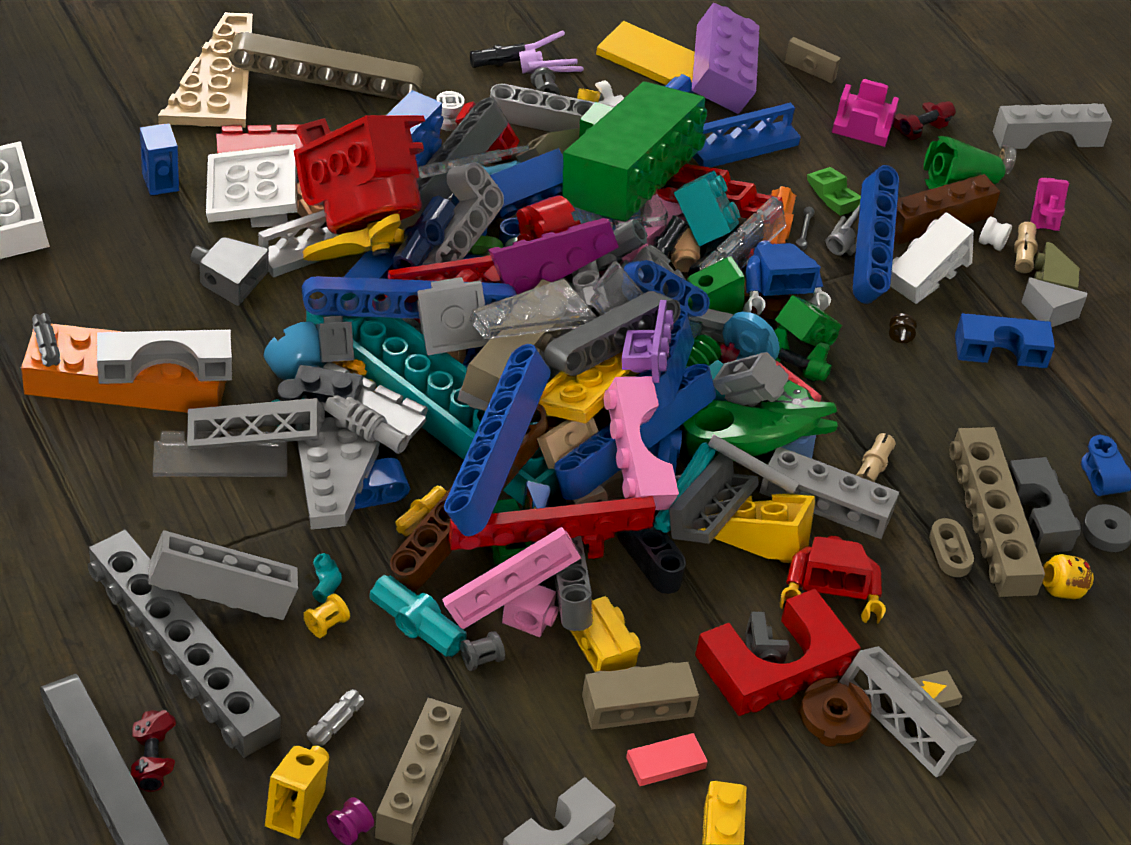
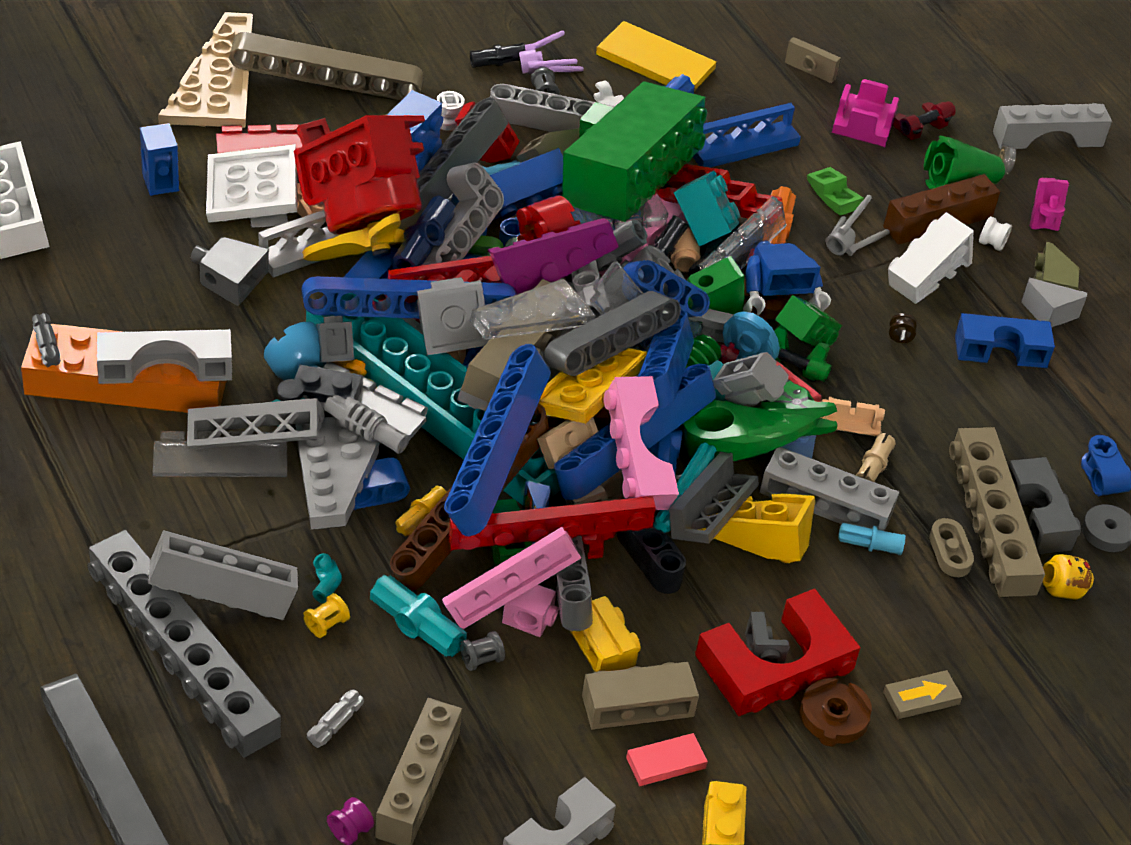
dark red piece [131,710,176,792] -> none
yellow torso [265,745,329,839] -> none
clear windscreen [418,145,529,178] -> none
yellow hinge [577,88,601,102] -> none
medium lavender bracket [621,300,674,383] -> none
medium lavender brick [692,2,759,114] -> none
light grey bar [708,434,799,494] -> none
red torso [780,536,886,624] -> none
dark grey hinge [795,207,815,251] -> none
light grey fence [839,646,977,777] -> none
blue beam [853,165,899,304] -> none
tan pin [1014,222,1038,273] -> none
none -> light nougat hinge [821,397,885,436]
none -> medium azure axle [838,523,906,555]

